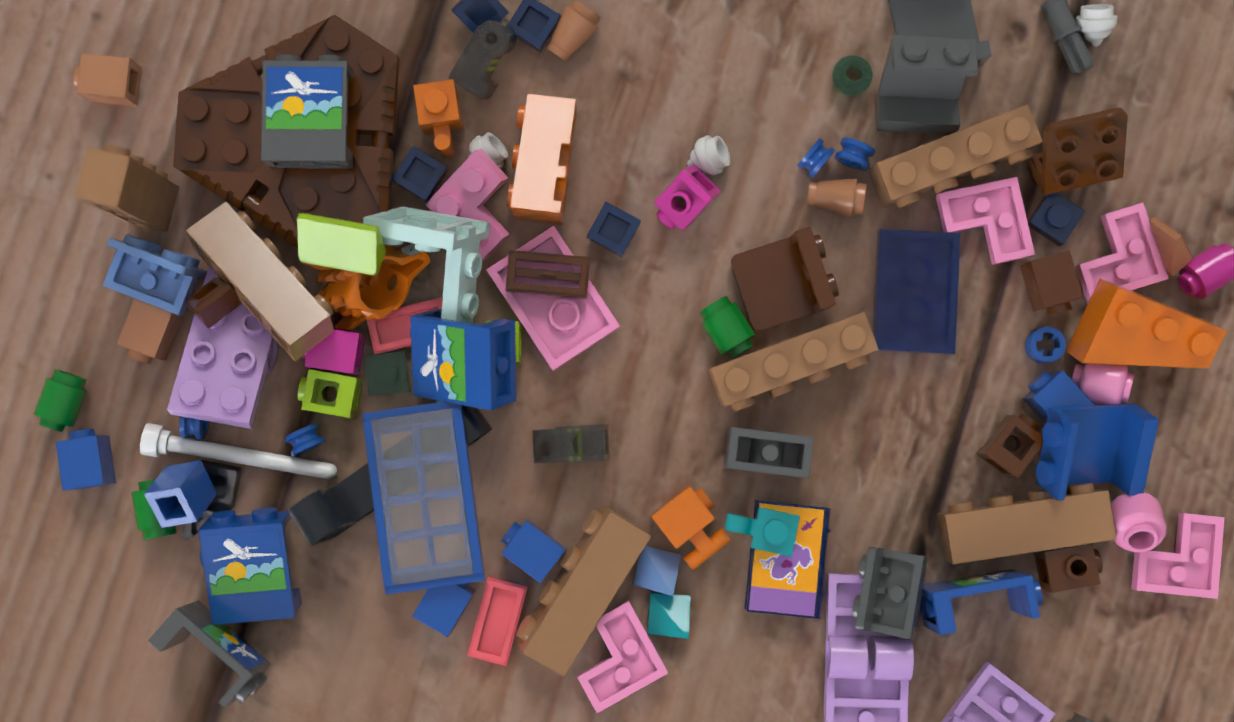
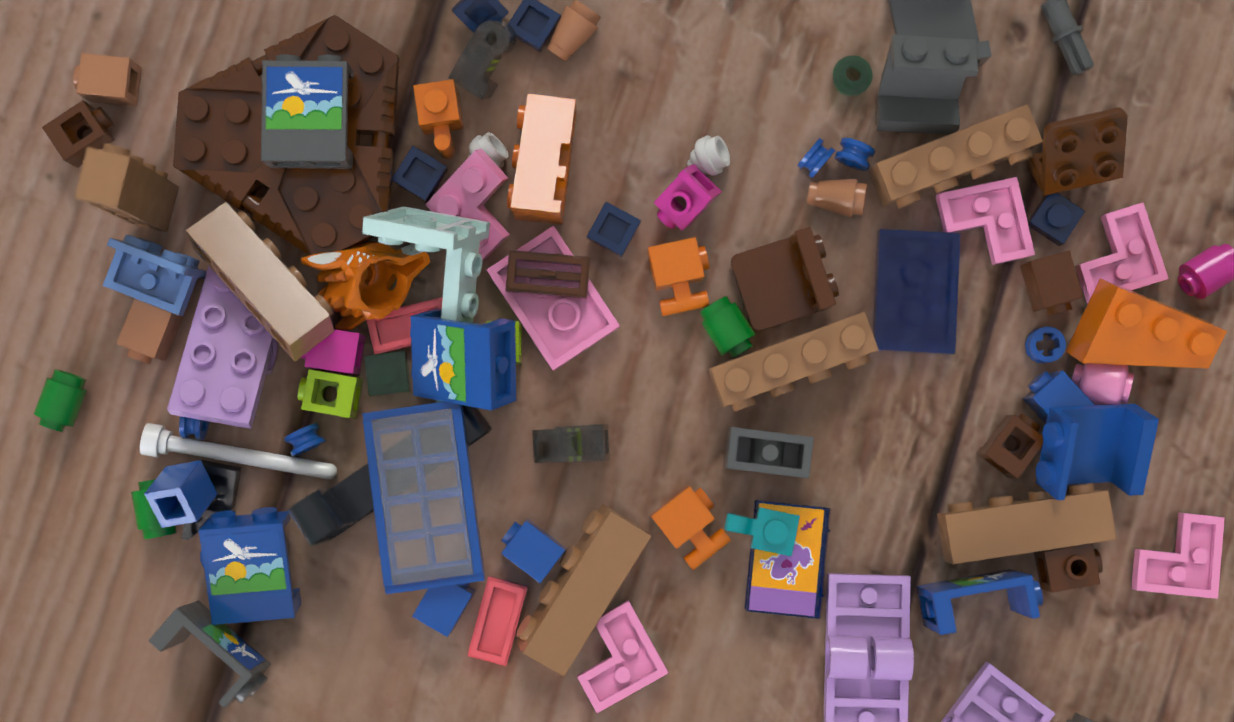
blue brick [56,429,116,491] -> none
reddish brown slope [185,277,241,329] -> none
slope [297,213,387,275] -> none
medium blue slope [633,546,682,596] -> none
teal slope [647,592,691,639] -> none
dark grey bracket [852,546,928,639] -> none
white plate [1076,4,1118,47] -> none
bright pink head [1111,493,1166,553] -> none
nougat slope [1149,217,1192,277] -> none
none -> reddish brown brick [42,100,115,168]
none -> orange brick [647,237,710,316]

